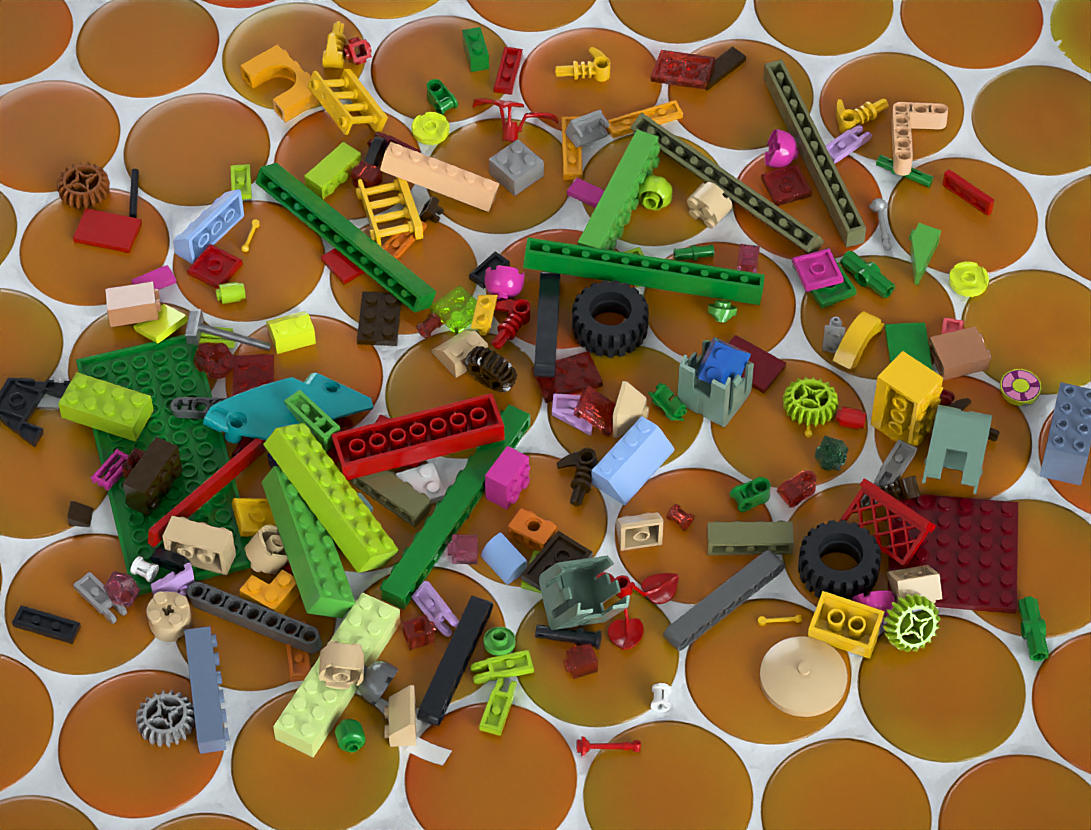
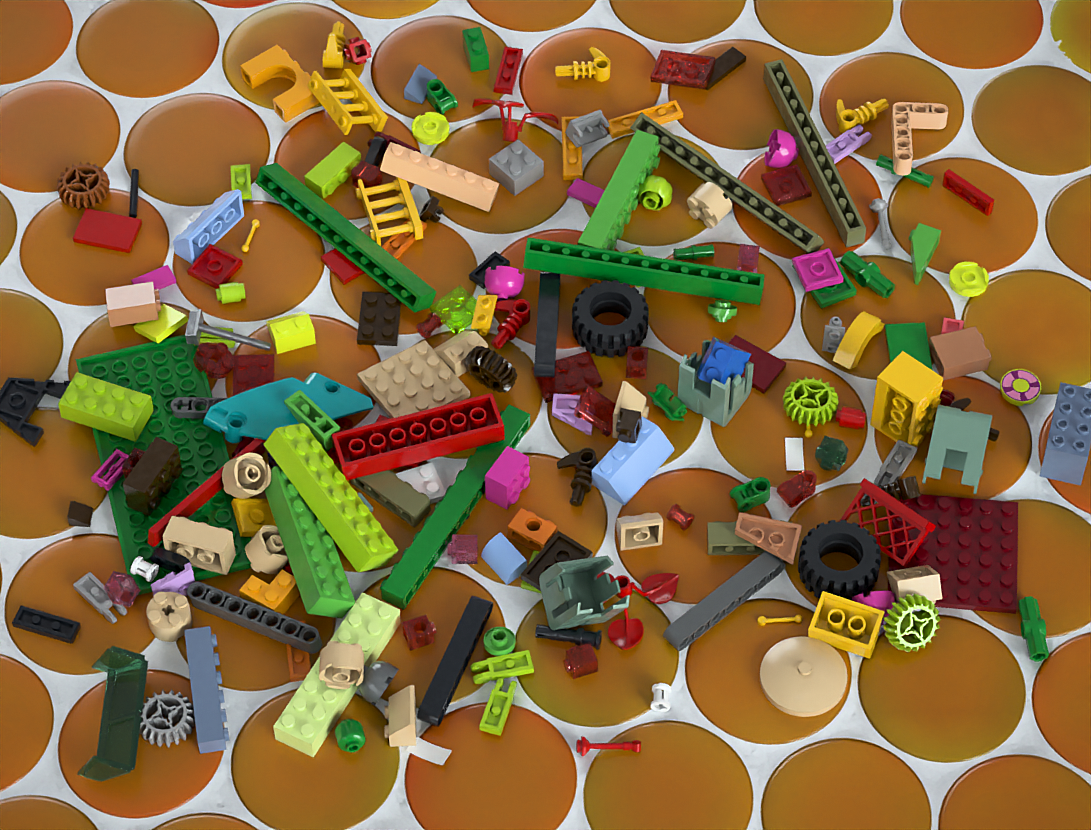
lavender hinge [412,581,459,637] -> none
none -> clear green piece [77,646,148,781]
none -> tan brick [222,453,271,499]
none -> tan plate [357,340,470,419]
none -> sand blue slope [404,64,437,104]
none -> dark brown brick [616,408,642,444]
none -> clear red brick [626,346,648,379]
none -> nougat wing [735,512,802,565]
none -> white sticker [785,438,804,471]

